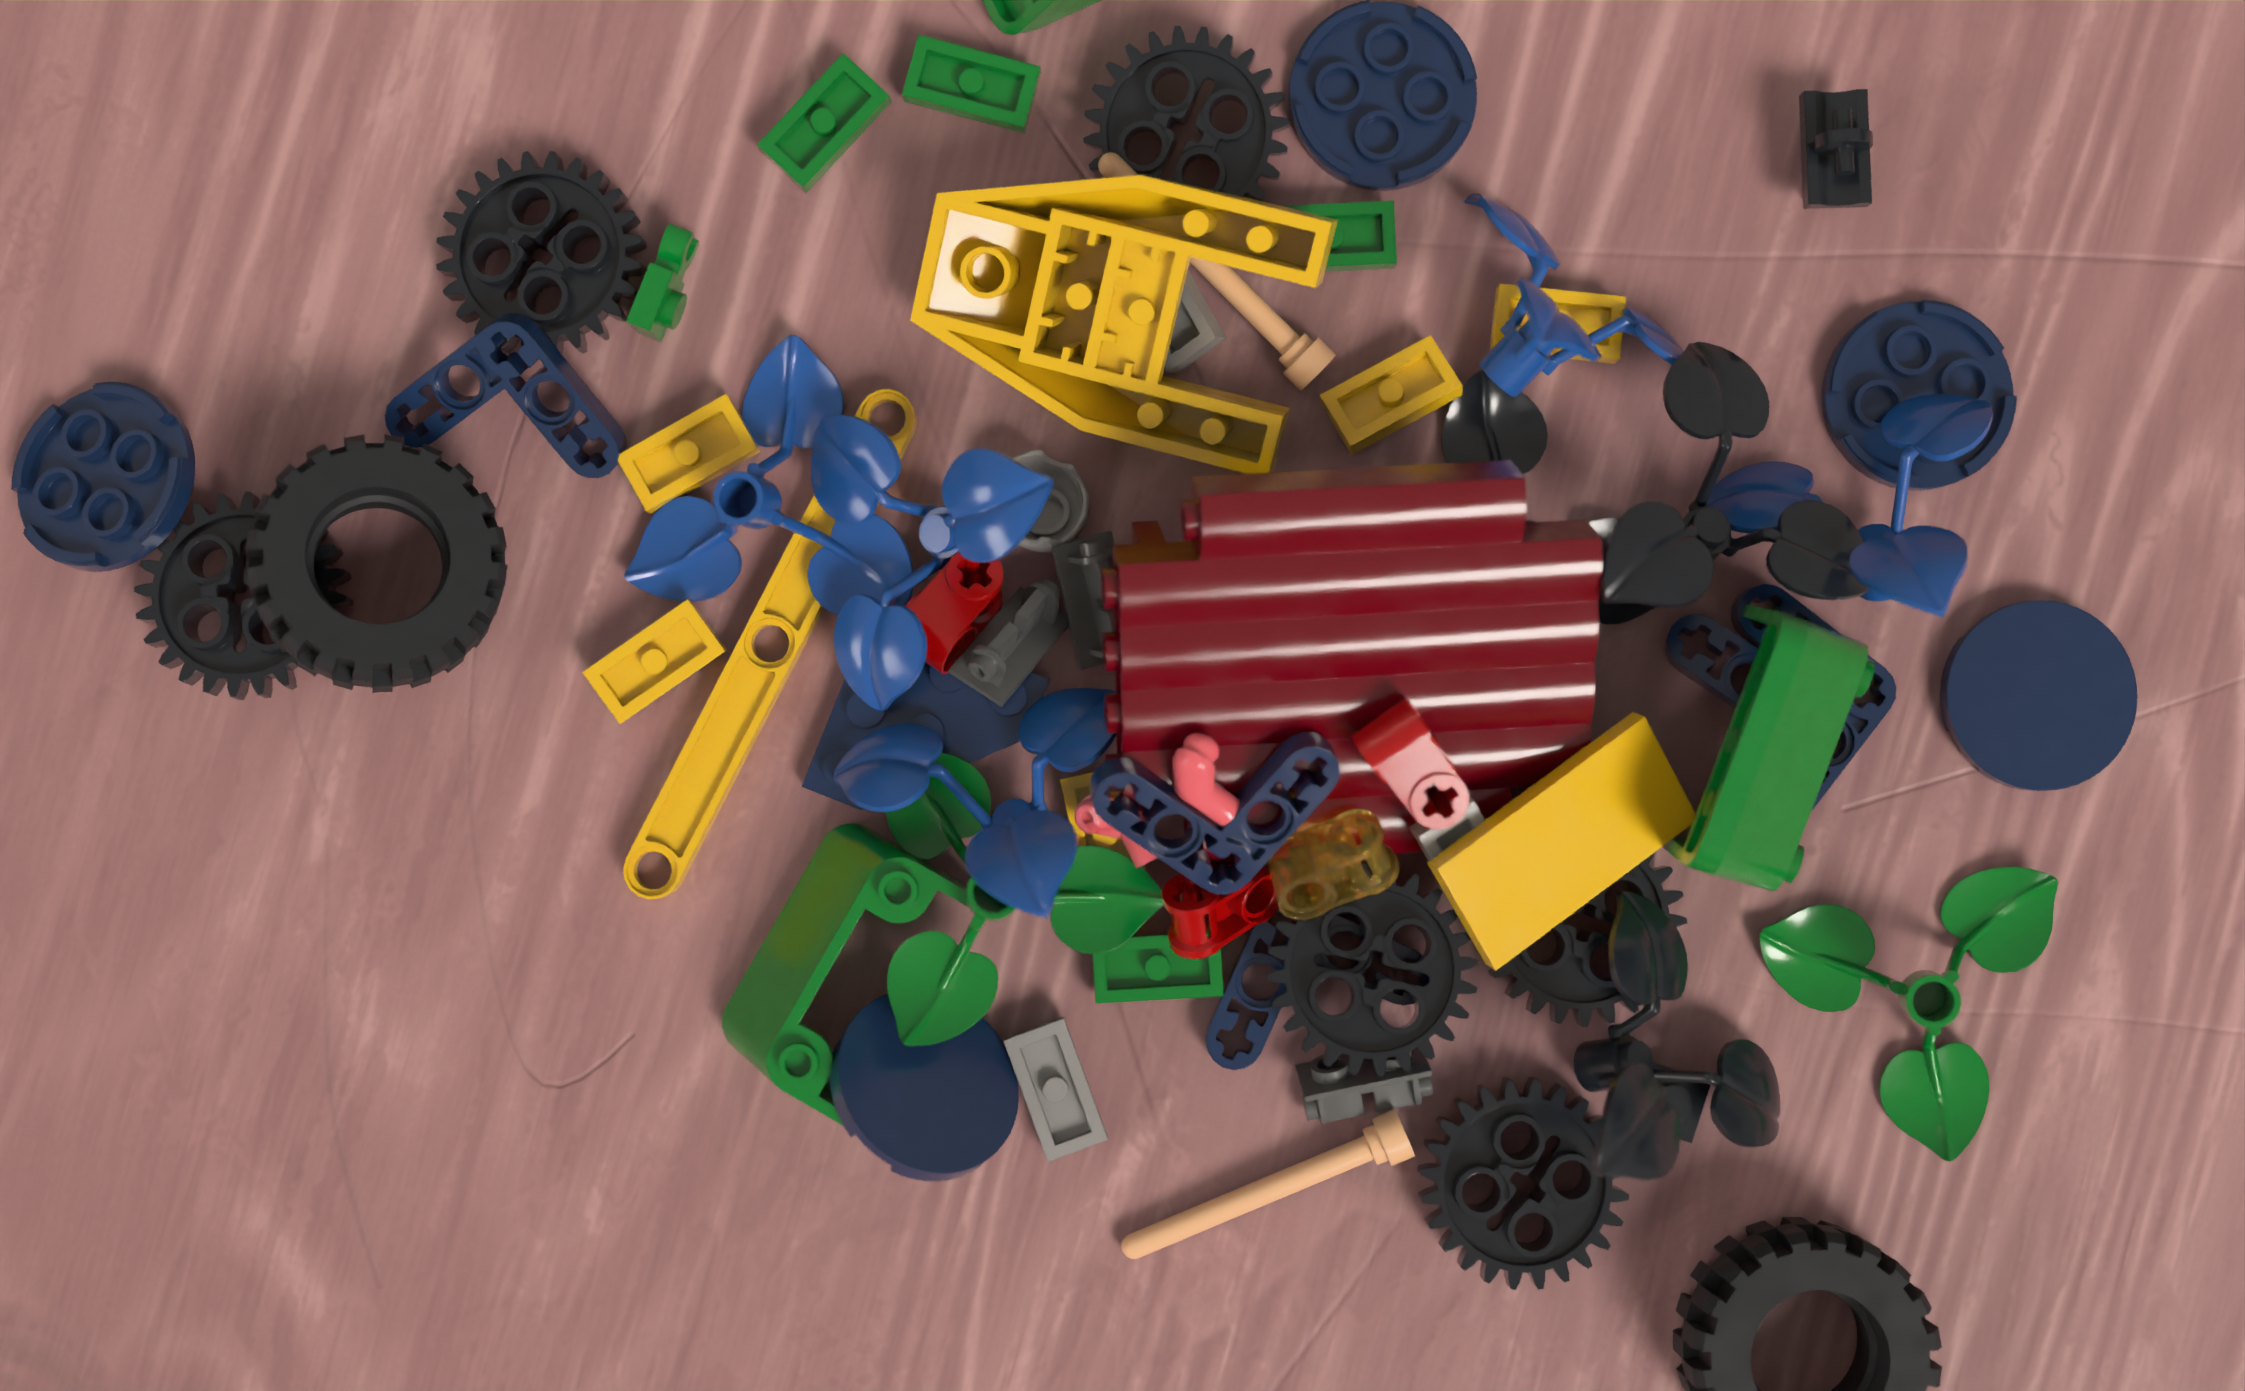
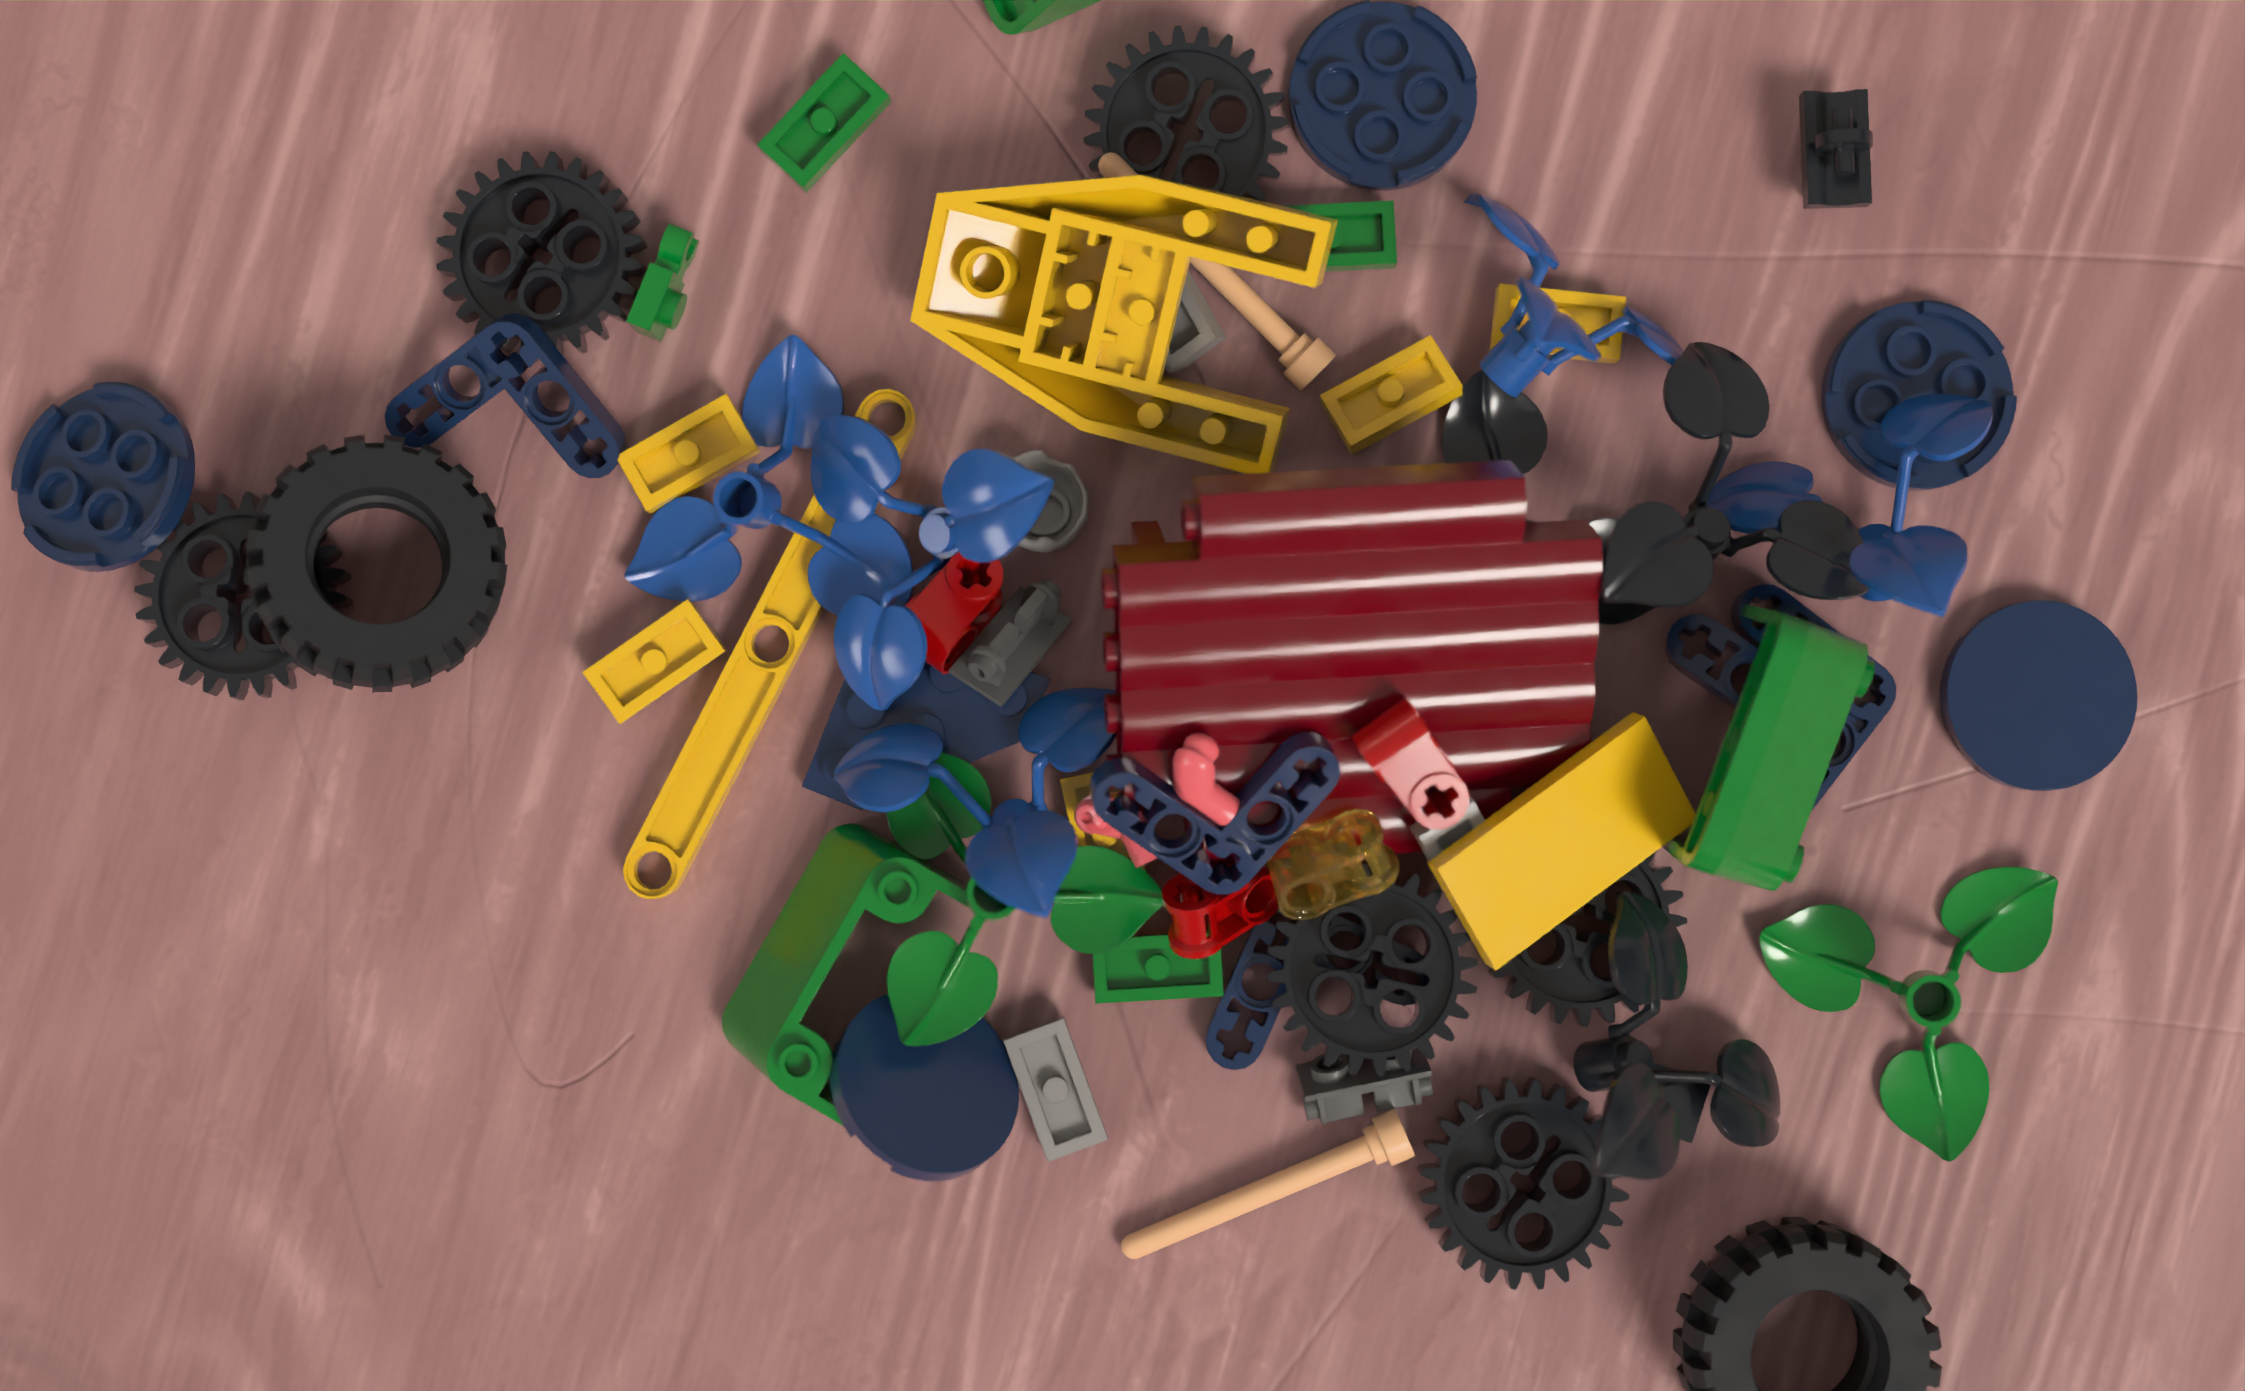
green plate [902,34,1041,134] -> none
dark grey hinge [1051,531,1115,670] -> none

